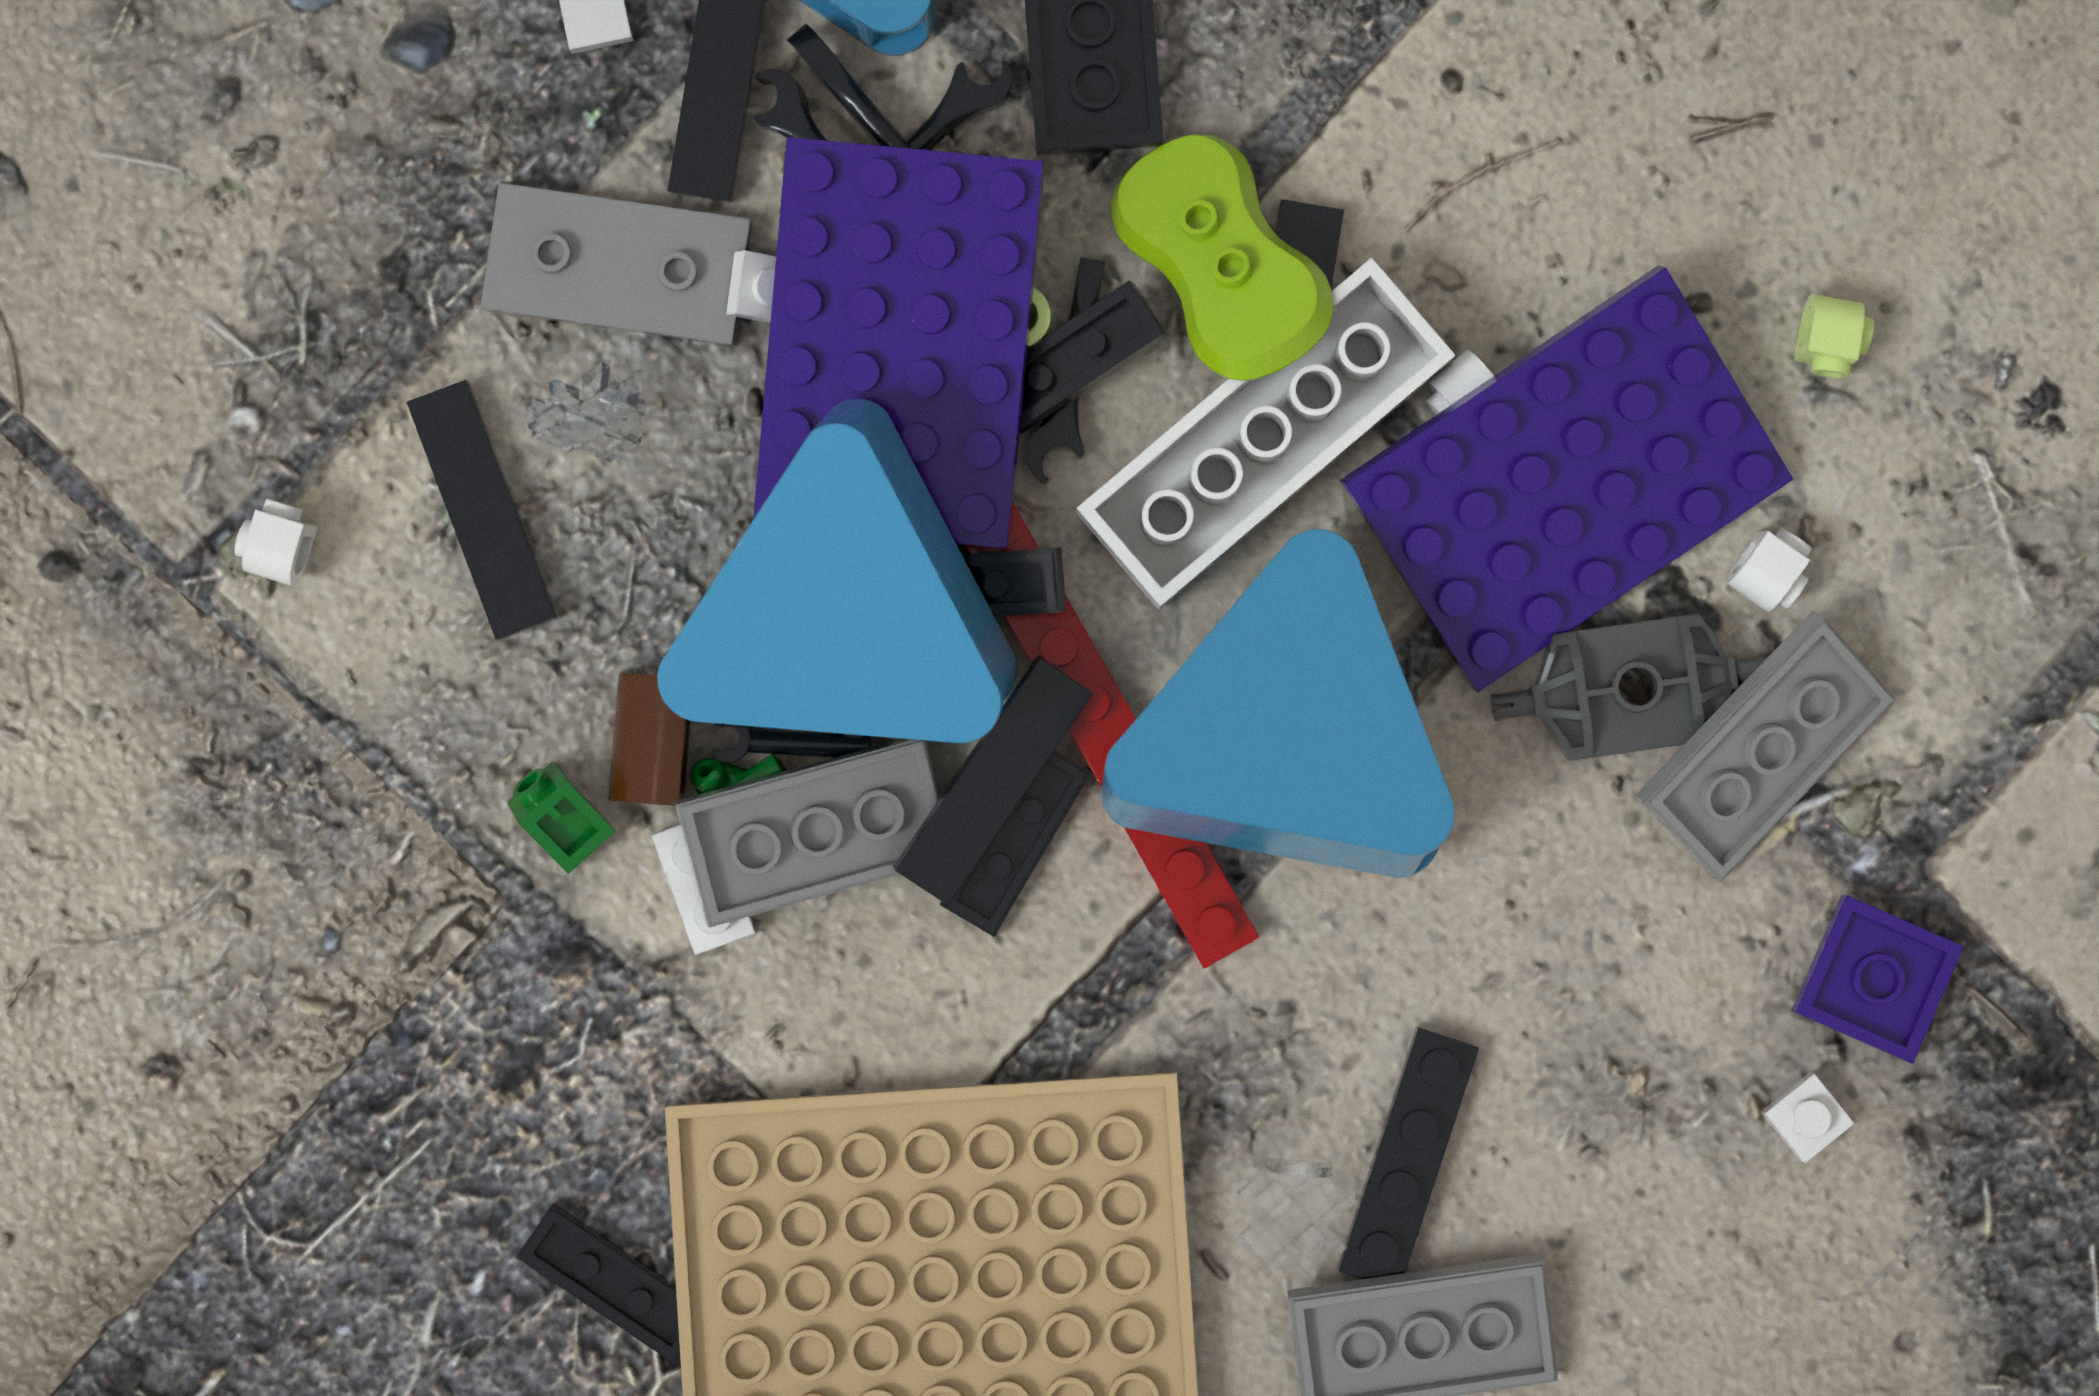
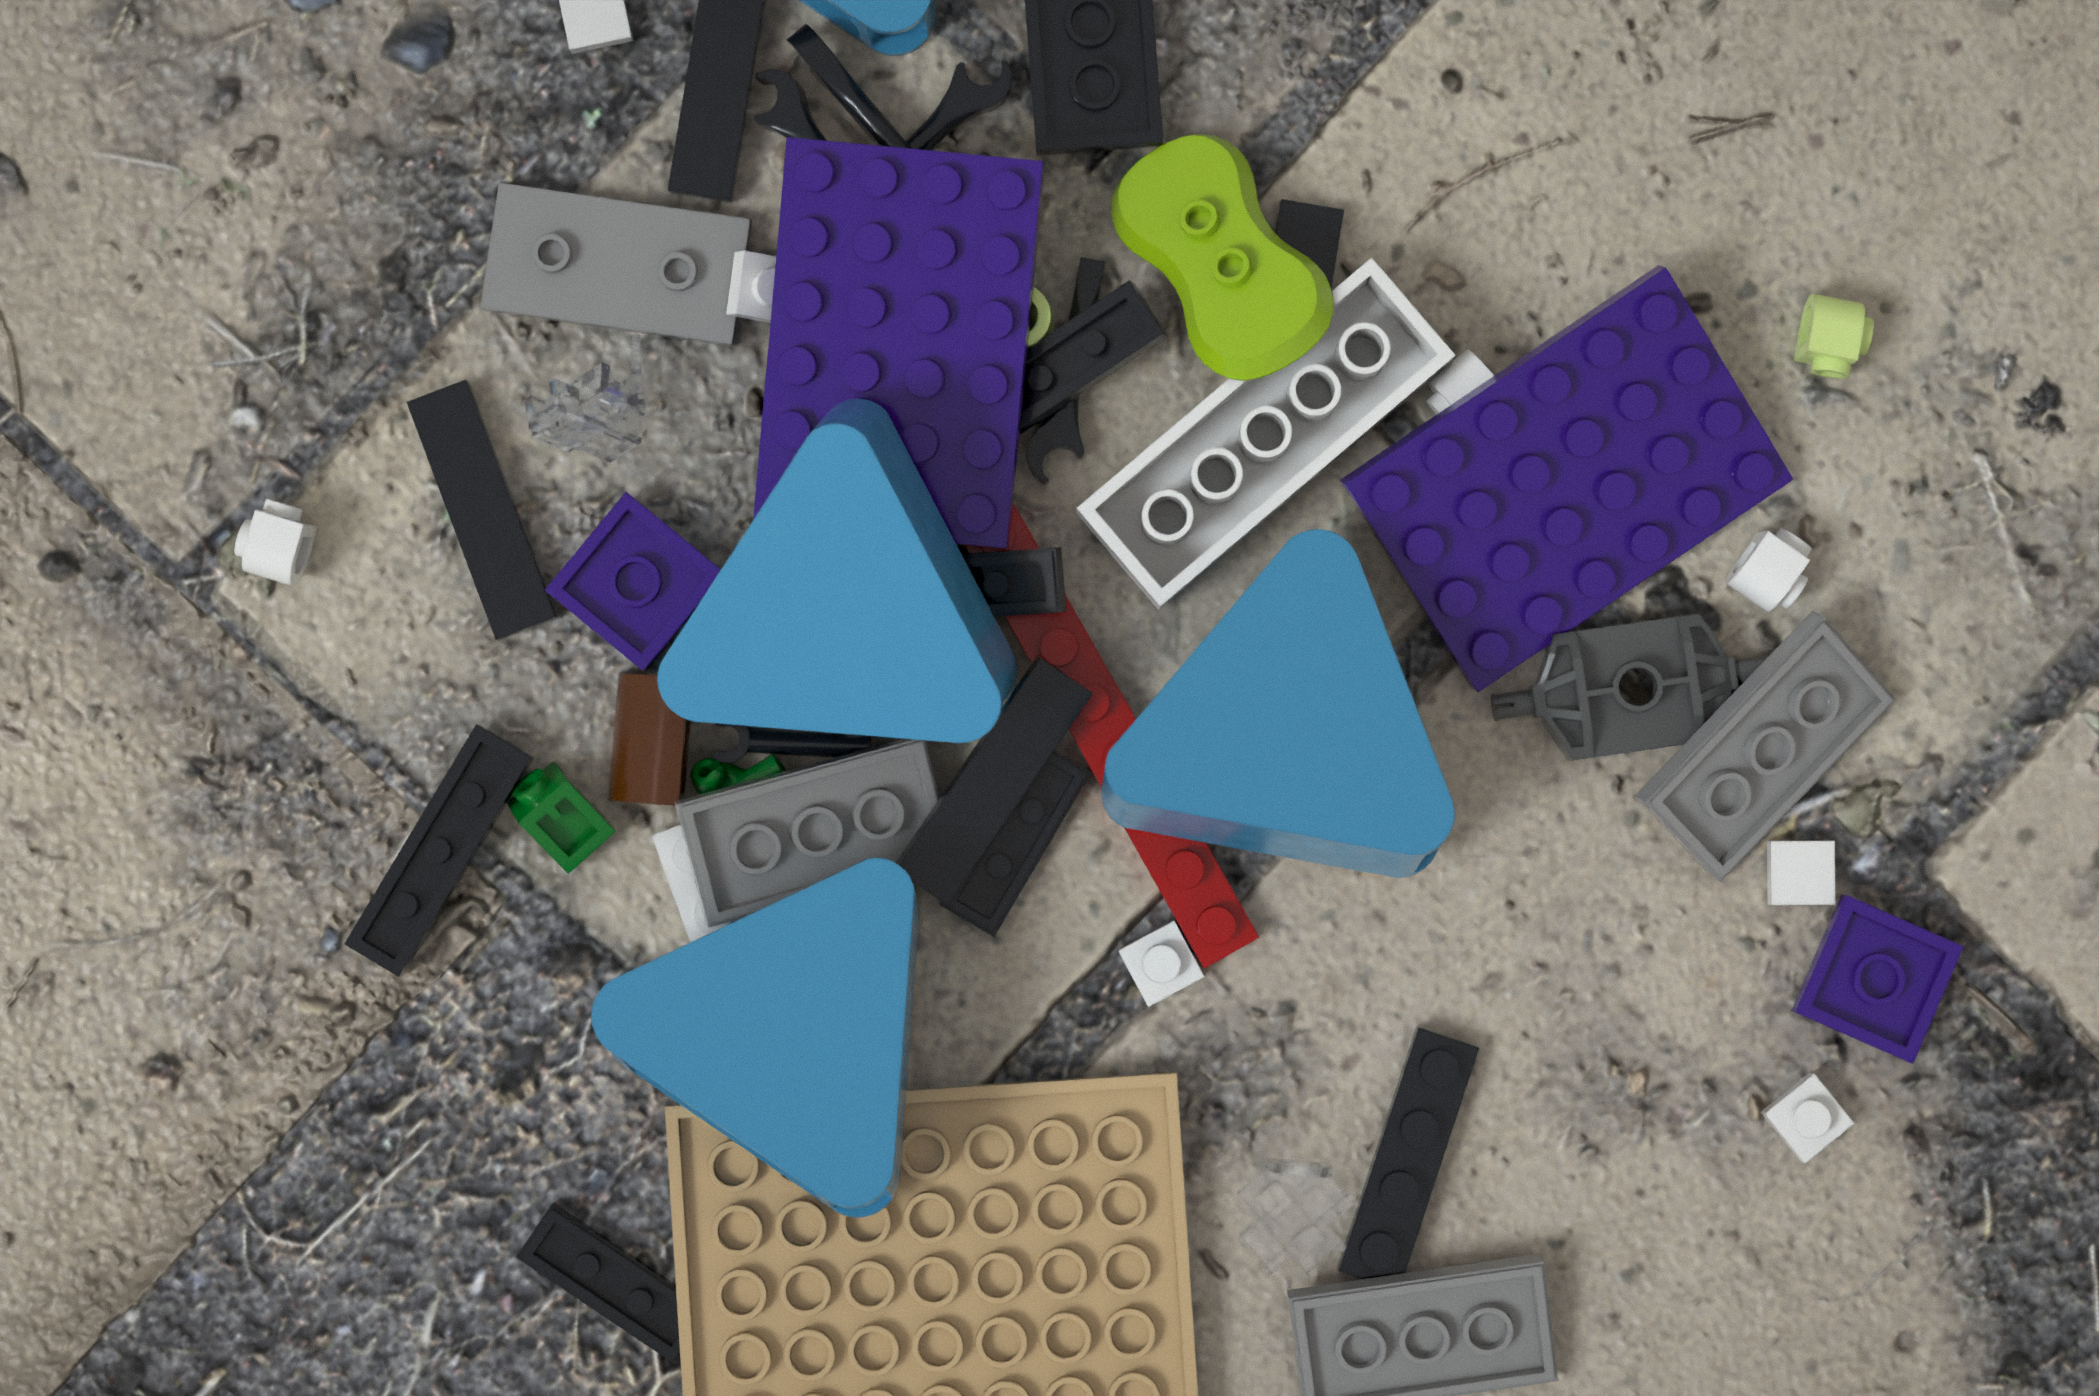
none -> black plate [344,724,534,977]
none -> dark purple plate [545,492,721,672]
none -> dark azure brick [591,858,920,1218]
none -> white plate [1118,920,1204,1007]
none -> white tile [1767,841,1835,905]

